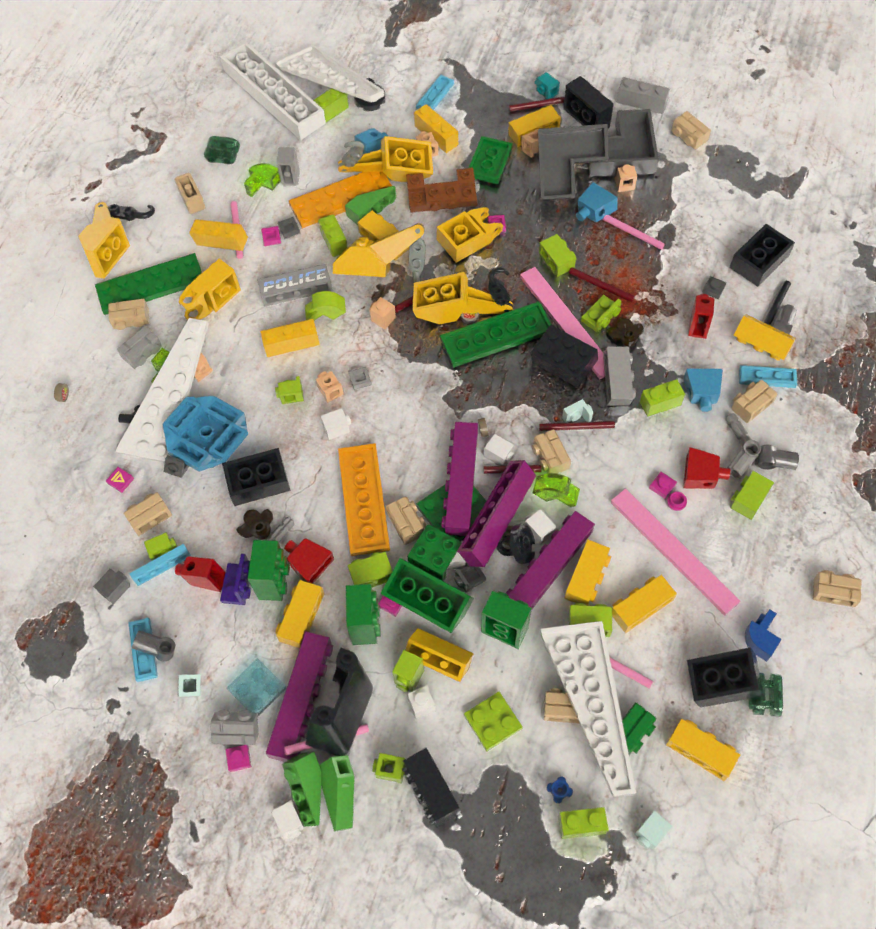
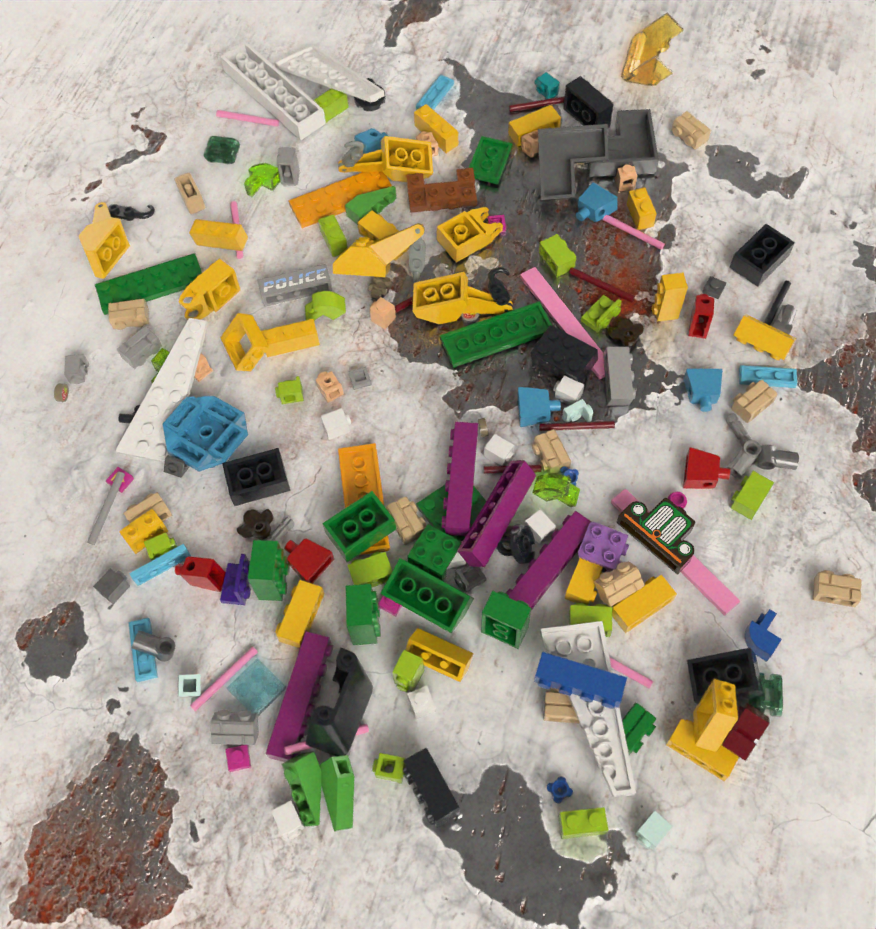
dark pink plate [261,226,281,246] -> none
dark grey plate [278,217,300,239] -> none
lime plate [464,691,523,752] -> none
light grey brick [616,77,670,114] -> none
lime brick [640,379,685,417] -> none
dark pink plate [649,472,677,499] -> none
none -> light grey brick [64,354,89,384]
none -> light grey bar [87,471,125,545]
none -> yellow bracket [119,509,168,554]
none -> bright pink bar [190,646,258,711]
none -> bright pink bar [216,110,279,127]
none -> yellow window [220,313,269,372]
none -> green brick [322,491,396,562]
none -> dark tan piece [368,277,392,299]
none -> dark azure torso [517,387,561,427]
none -> blue brick [534,652,627,709]
none -> white brick [553,375,584,406]
none -> blue plate [558,466,579,488]
none -> medium lavender bracket [578,522,629,572]
none -> tan brick [594,561,645,607]
none -> brick [616,498,695,575]
none -> clear yellow windscreen [621,13,684,86]
none -> yellow brick [626,188,657,230]
none -> yellow brick [652,272,688,322]
none -> yellow window [693,679,738,752]
none -> dark red piece [722,702,770,761]

